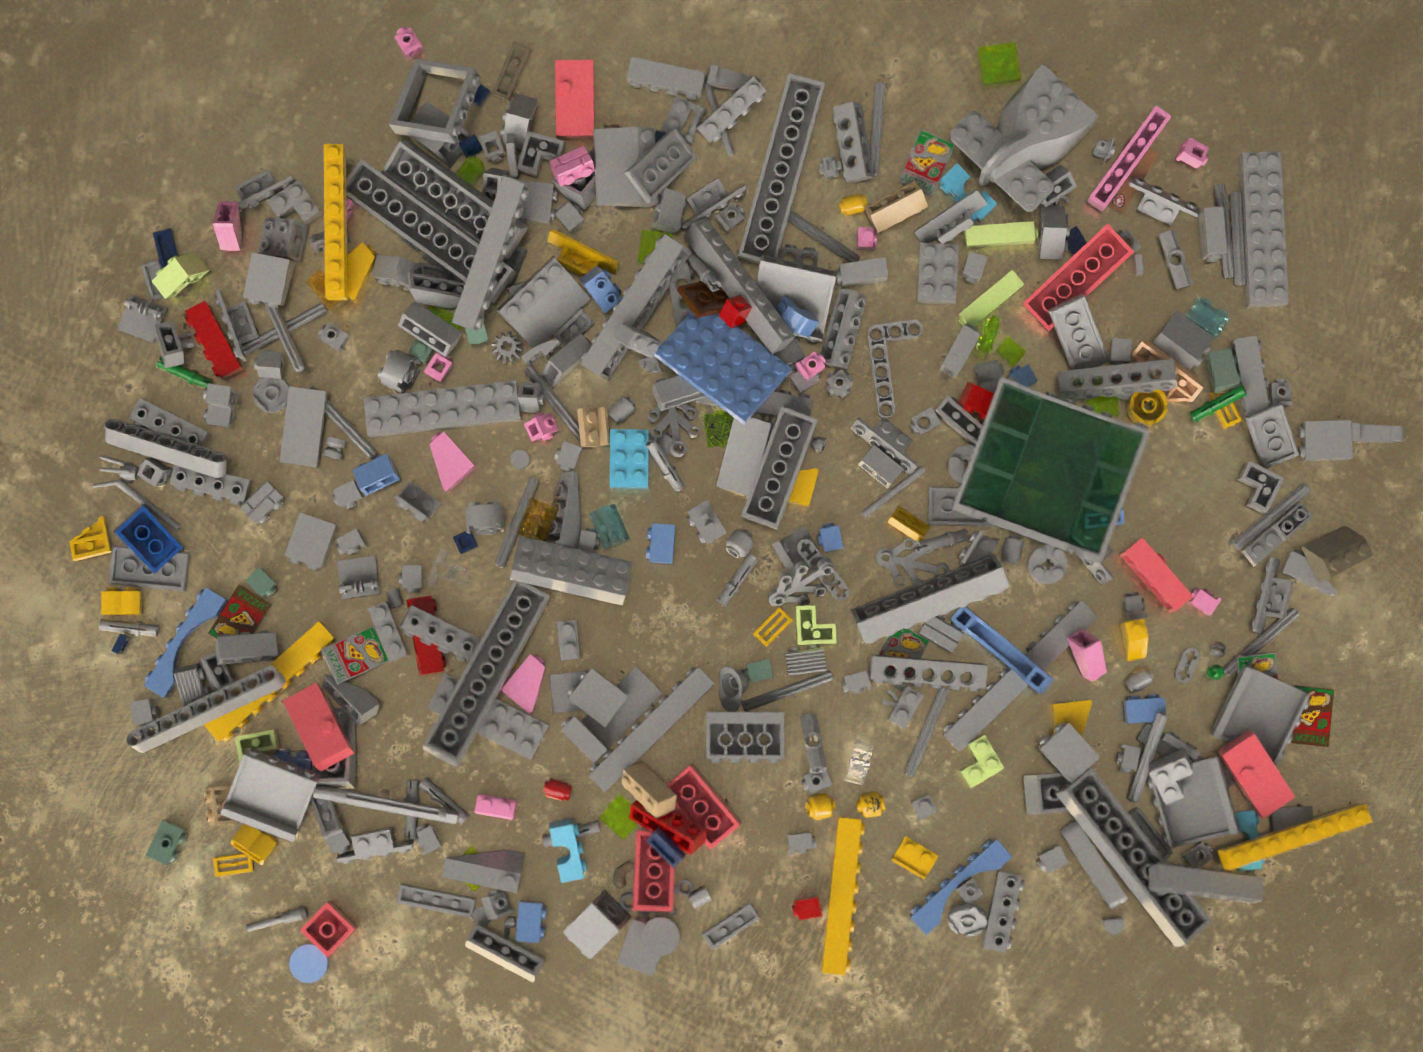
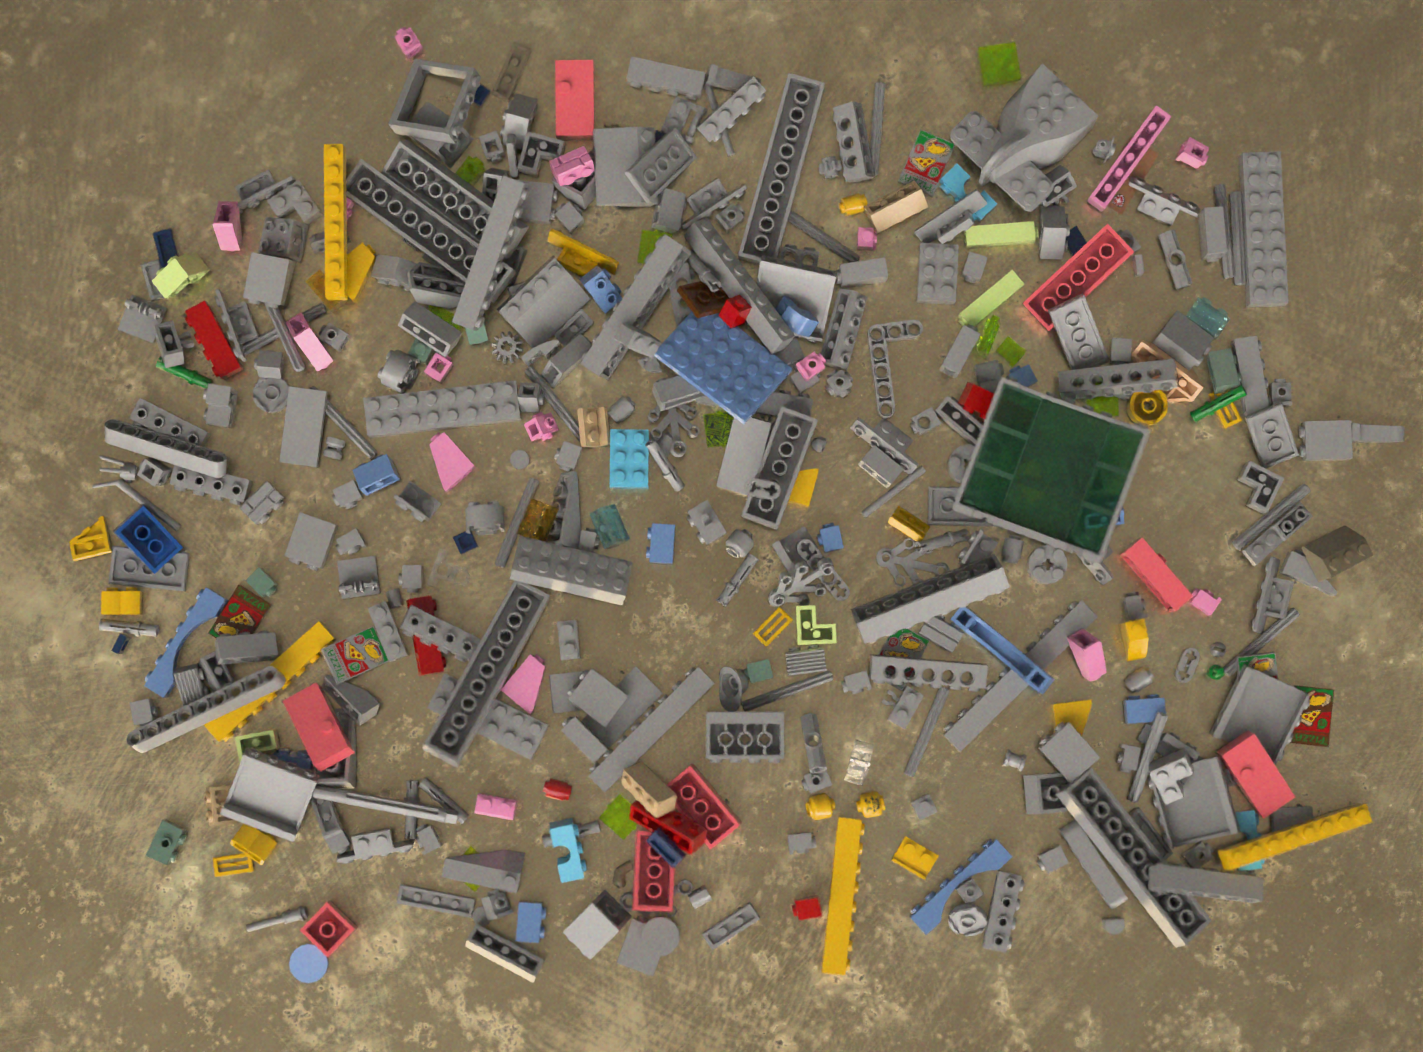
dark blue tile [458,134,483,158] -> none
light grey hand [503,916,516,941] -> none
yellowish green brick [960,735,1004,788] -> none
none -> bright pink slope [285,312,333,372]
none -> light grey beam [744,478,781,500]
none -> light grey bush [1003,749,1027,771]

